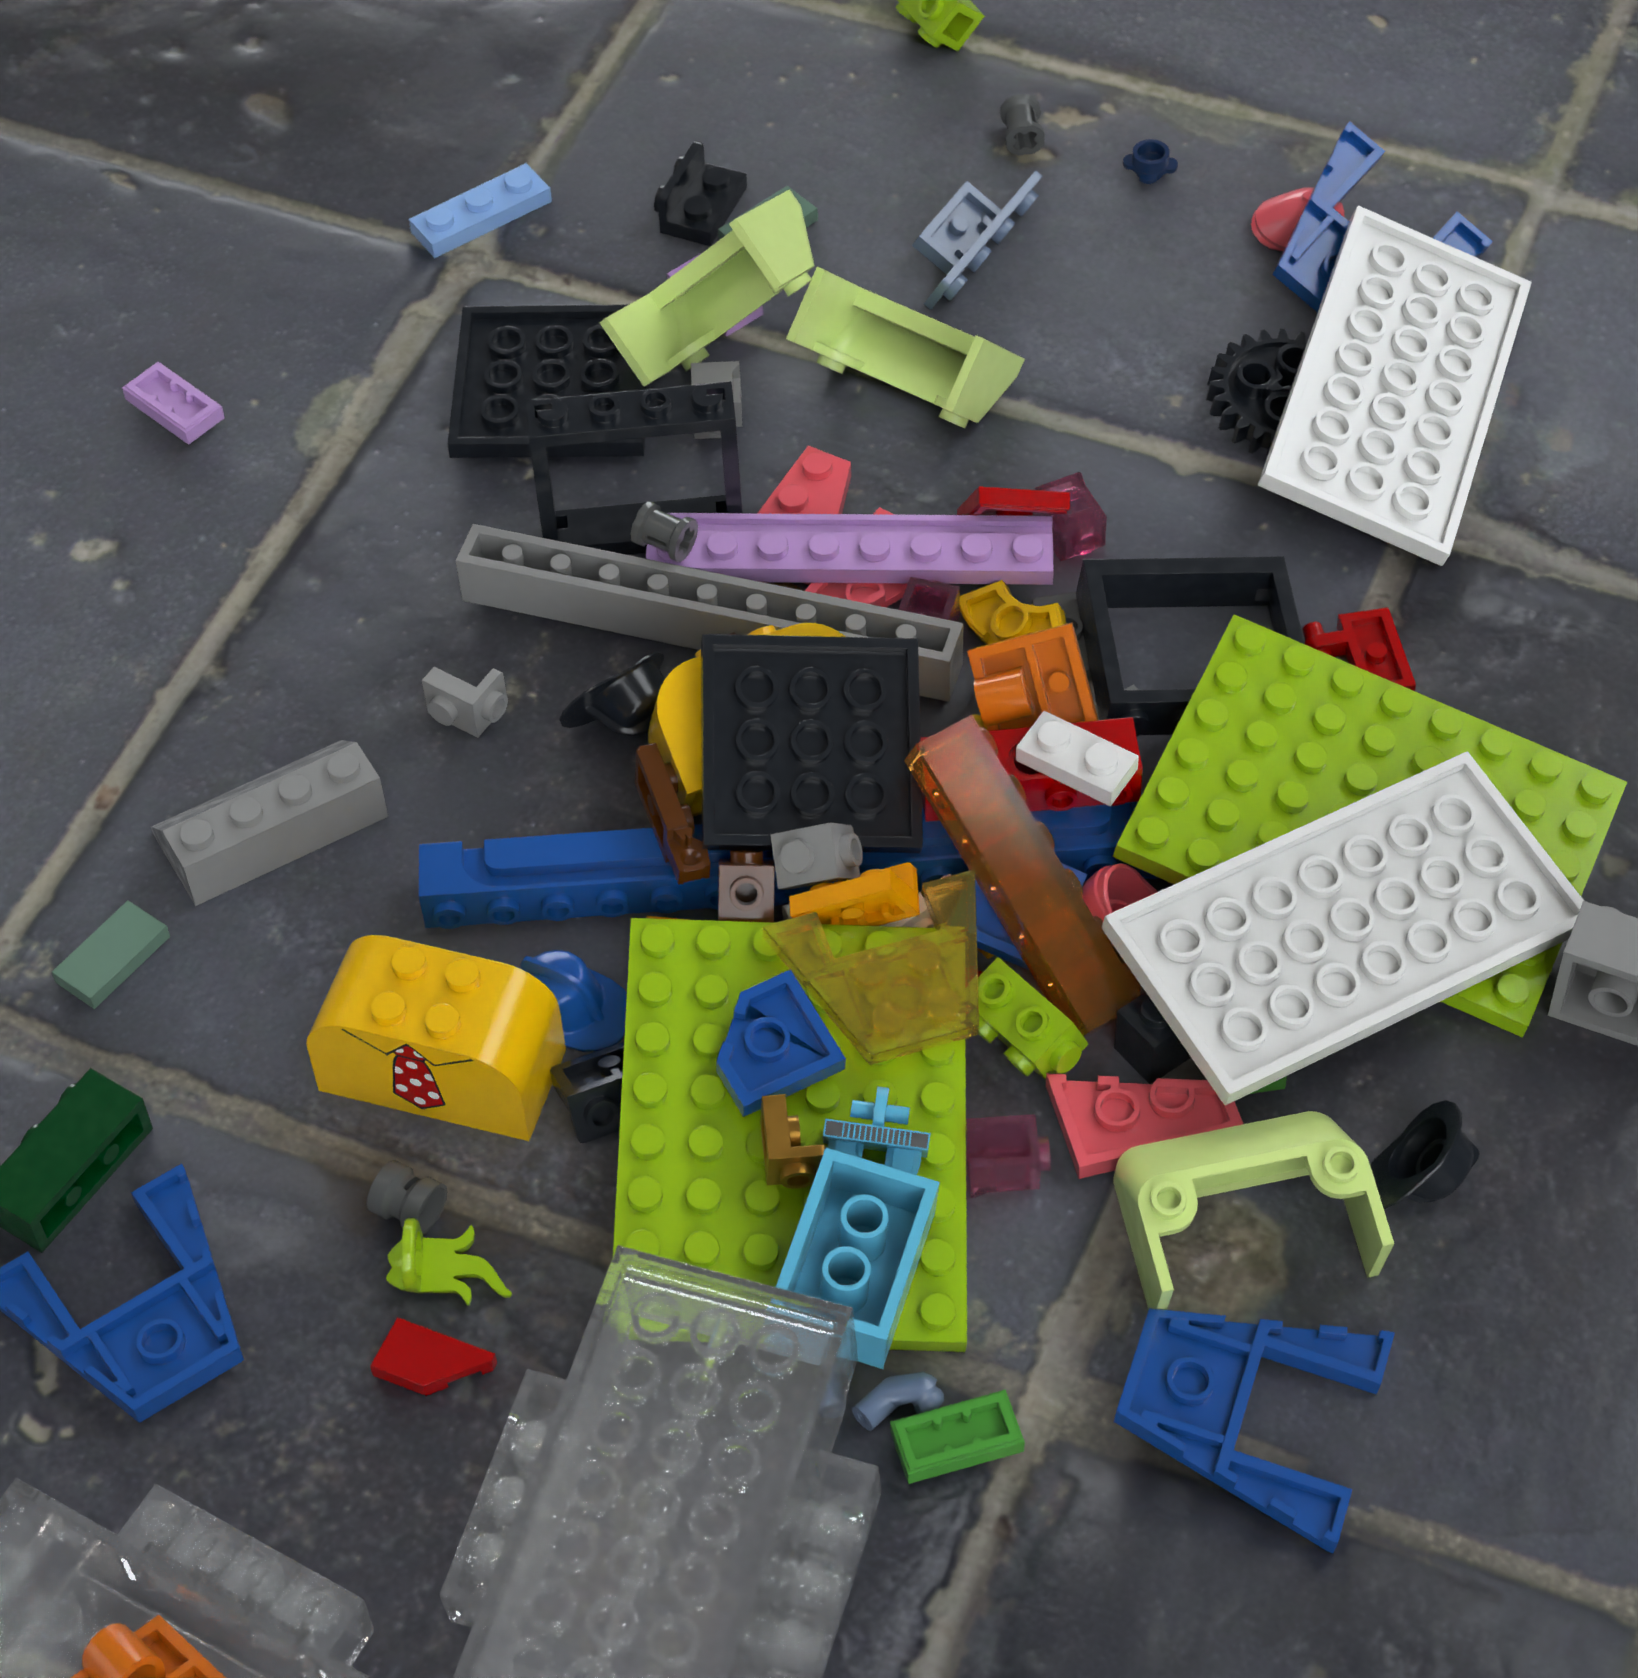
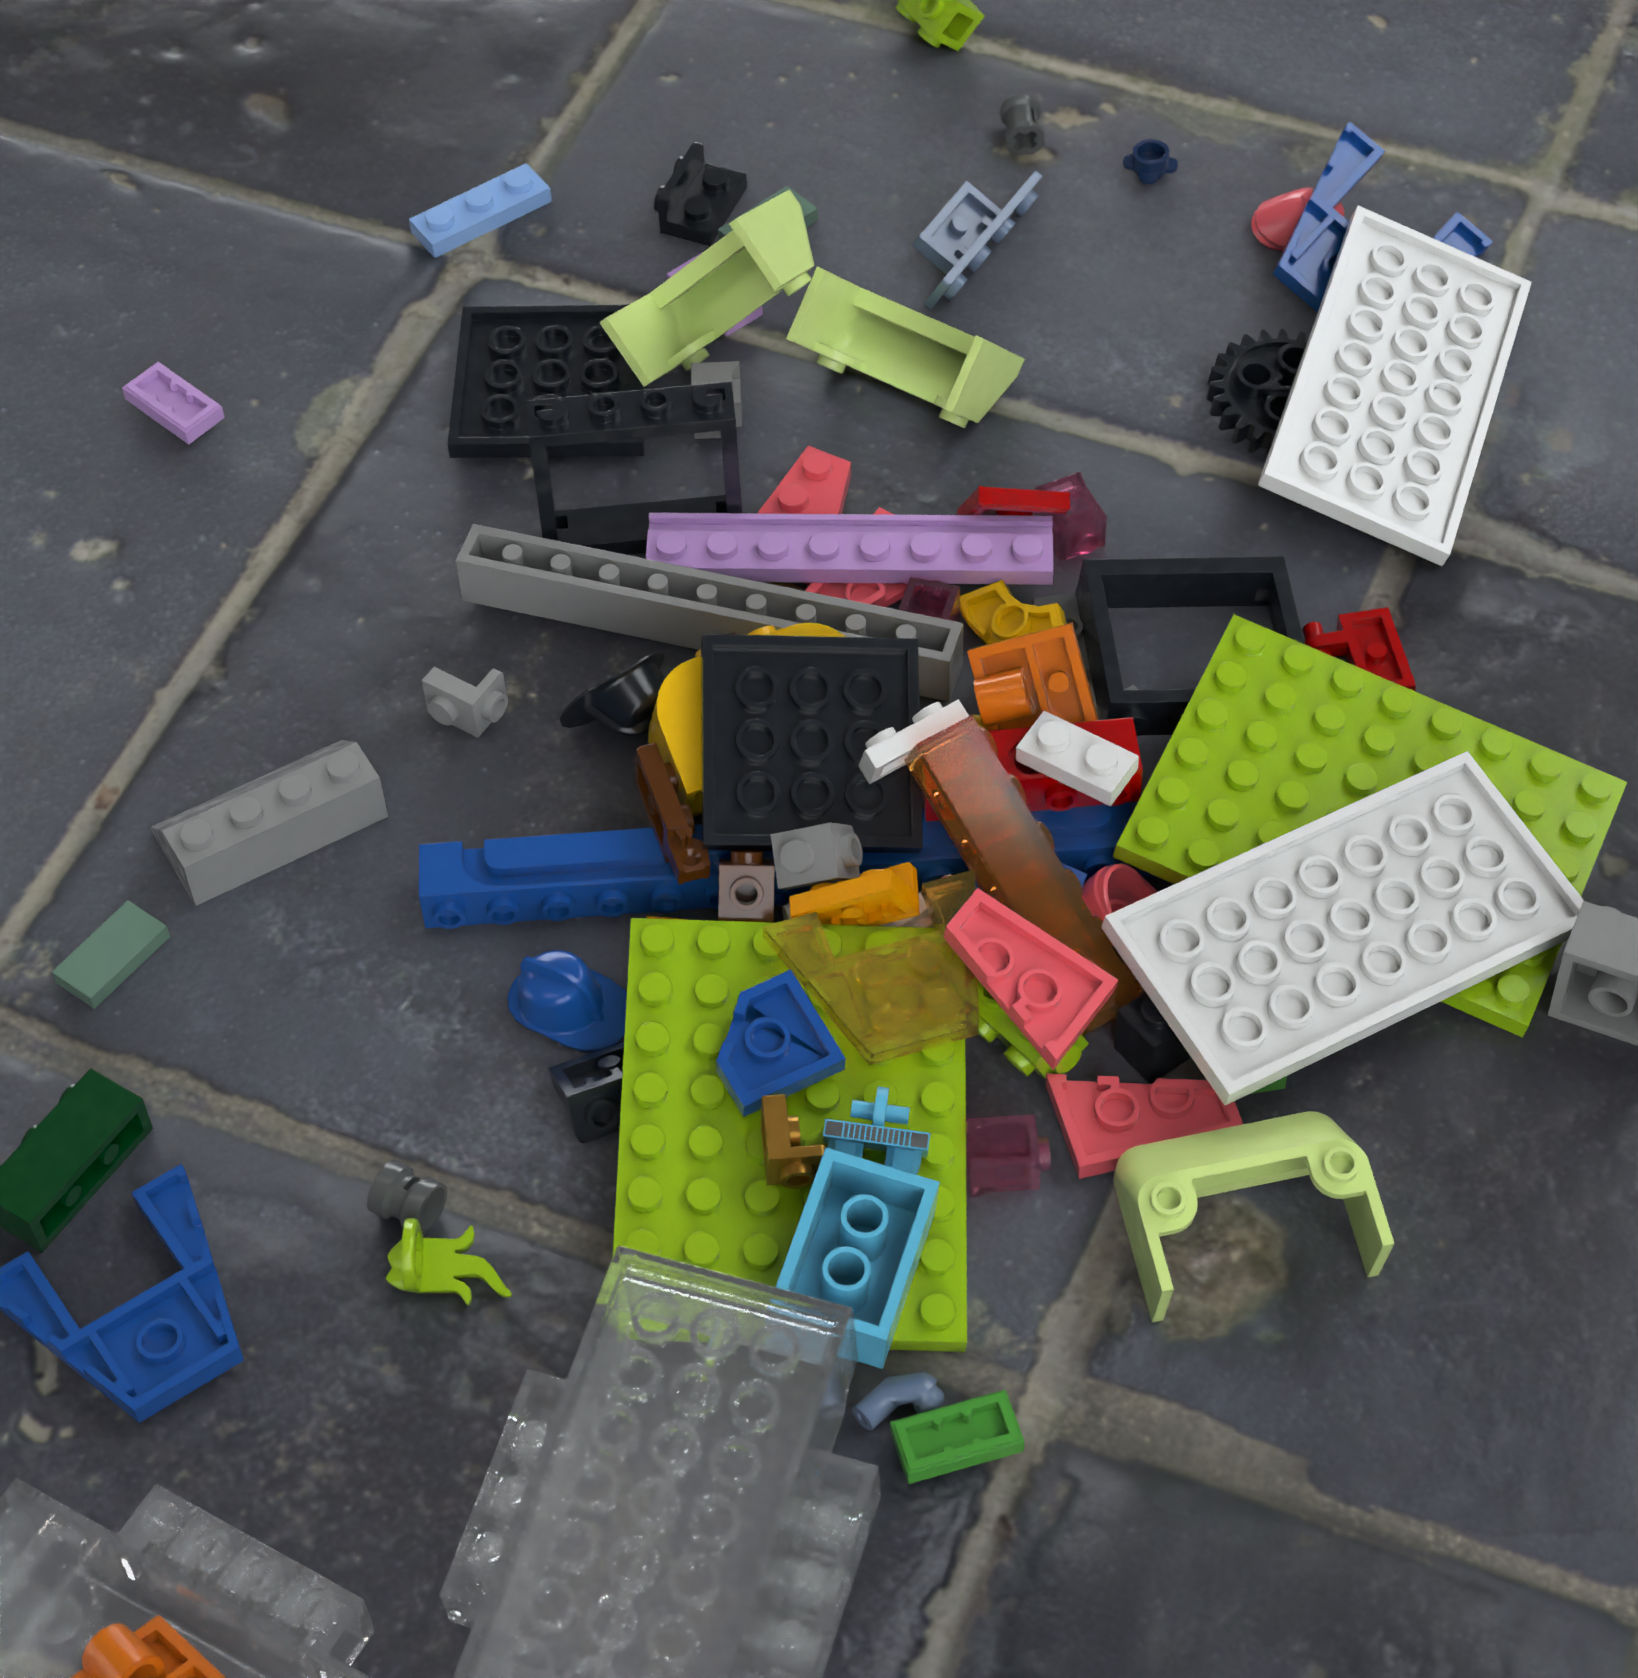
yellow brick [306,935,566,1141] -> none
red tile [370,1317,497,1396] -> none
dark grey bush [631,501,698,562] -> none
blue wing [1113,1308,1395,1554] -> none
black piece [1370,1100,1480,1209] -> none
none -> white plate [859,699,970,784]
none -> coral wing [943,888,1119,1070]

